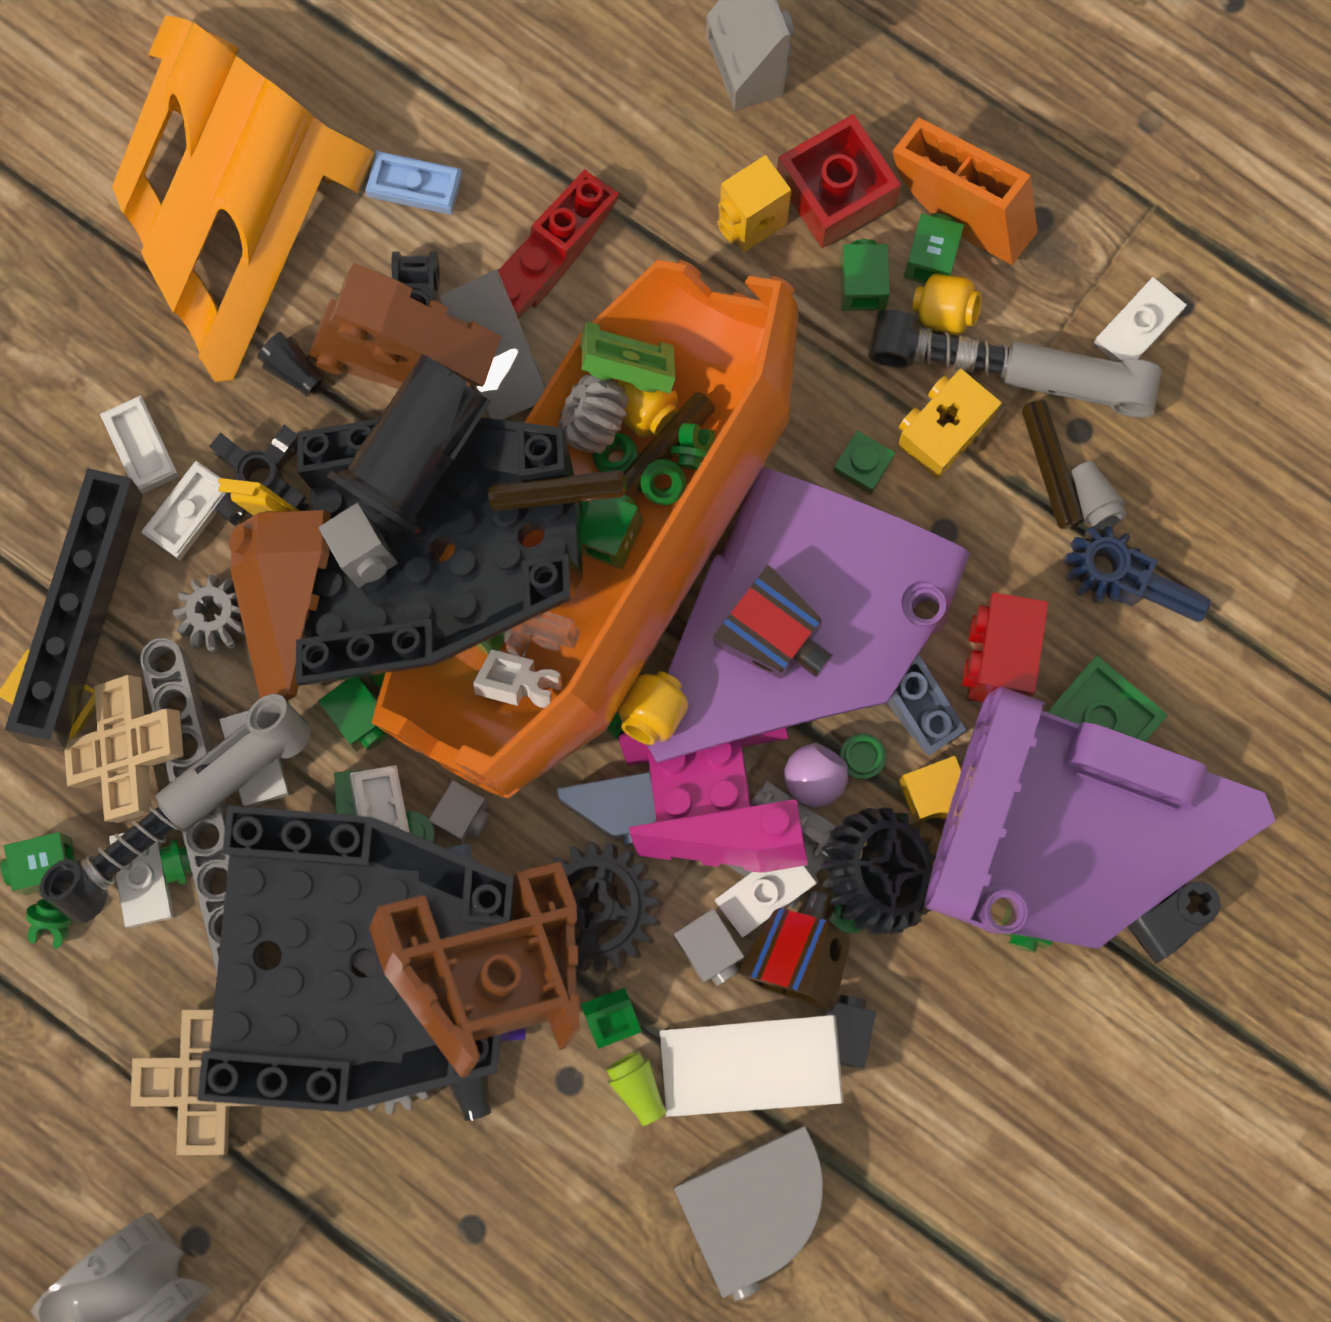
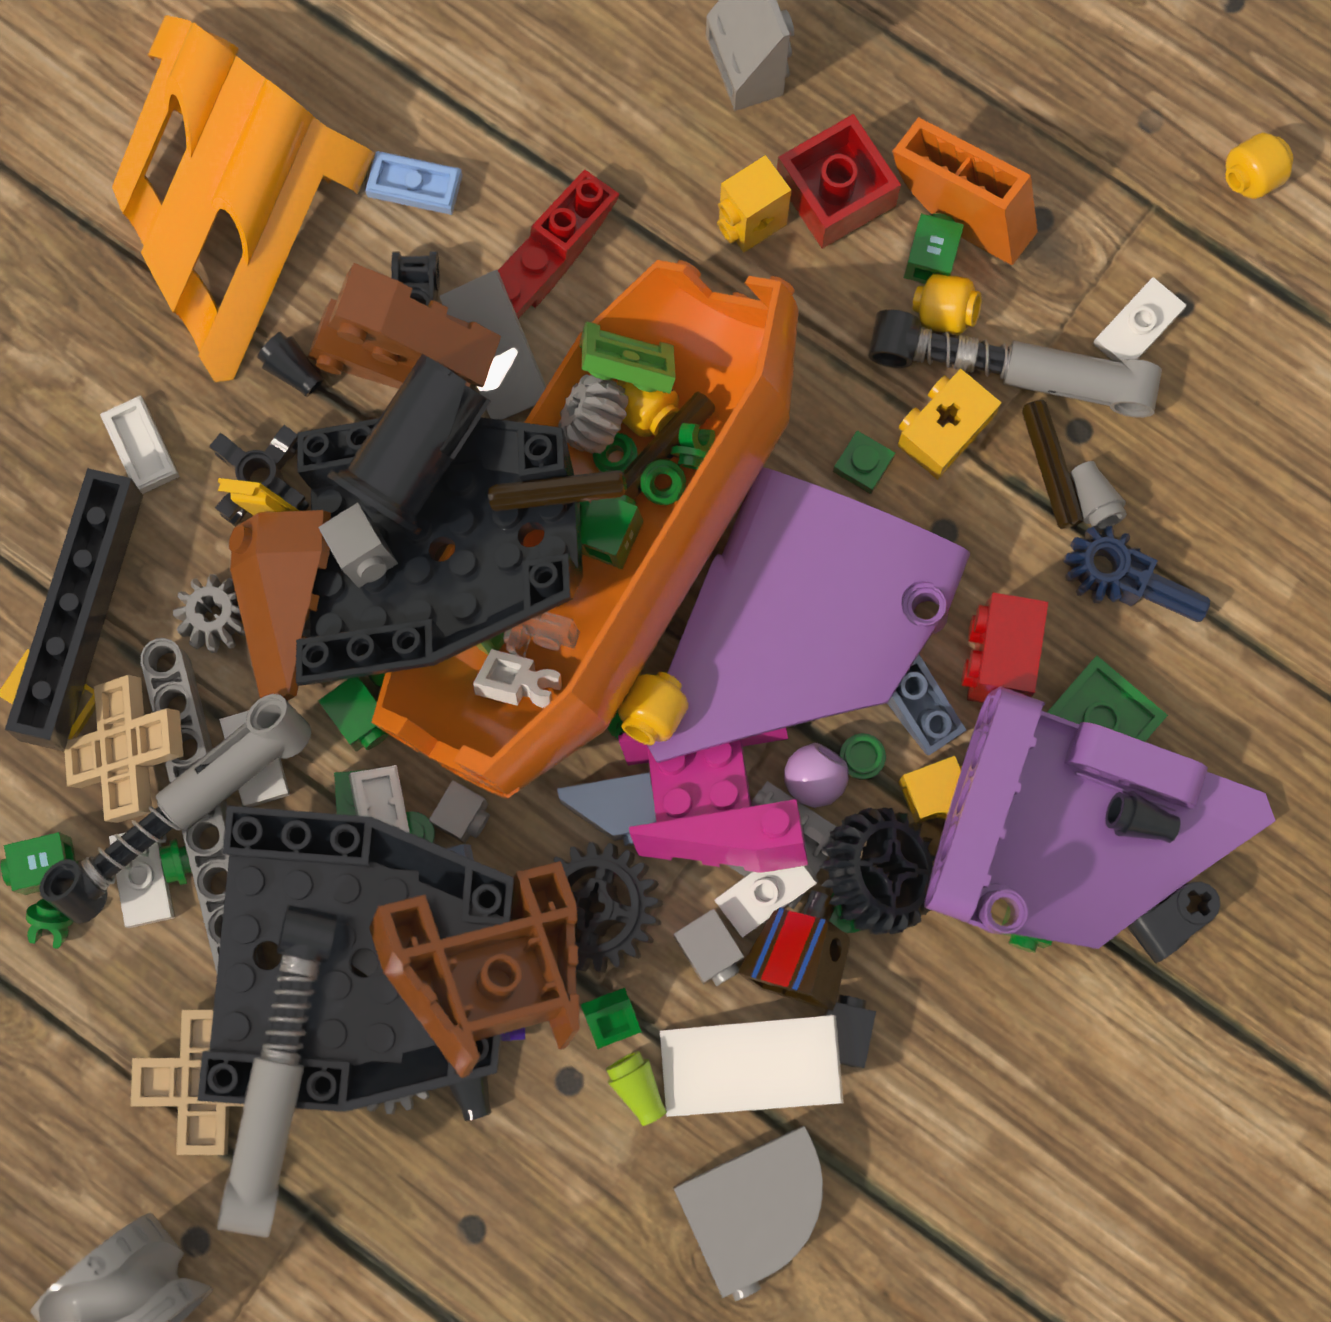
white plate [141,461,228,561] -> none
torso [713,565,833,679] -> none
green brick [840,239,890,311] -> none
none -> piece [217,904,337,1238]
none -> black cone [1105,791,1181,843]
none -> yellow head [1225,132,1293,199]

